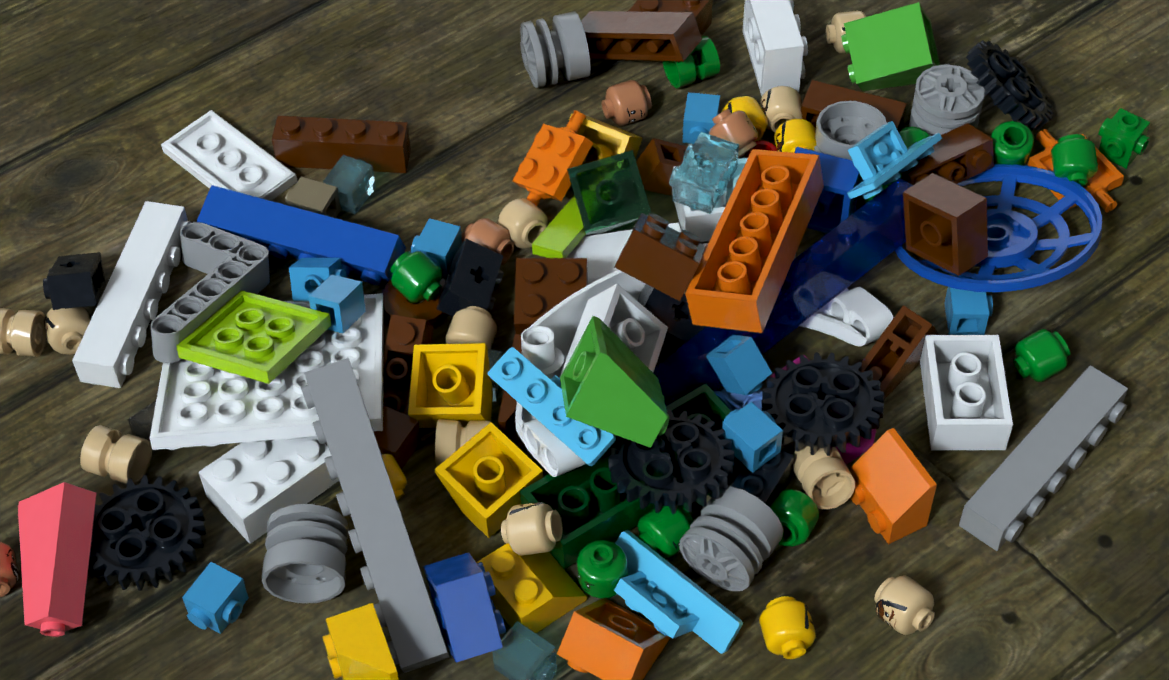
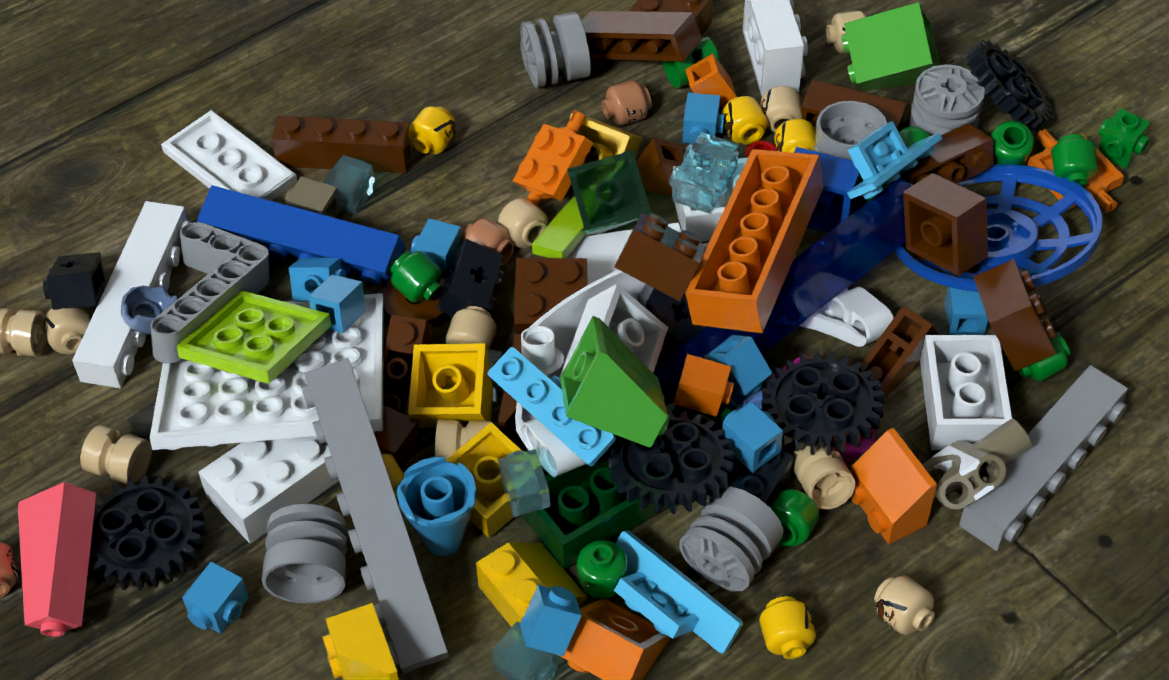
blue brick [423,552,506,663] -> none
tan head [501,502,562,555] -> none
green head [637,505,693,560] -> none
nougat head [709,109,758,159] -> none
none -> sand blue hair [121,285,178,335]
none -> dark azure cone [397,457,477,556]
none -> yellow head [409,106,457,154]
none -> clear light blue brick [498,449,550,517]
none -> dark azure brick [520,585,582,656]
none -> orange brick [673,354,734,417]
none -> orange brick [685,53,737,108]
none -> dark tan connector [922,419,1032,509]
none -> reddish brown brick [973,259,1057,371]

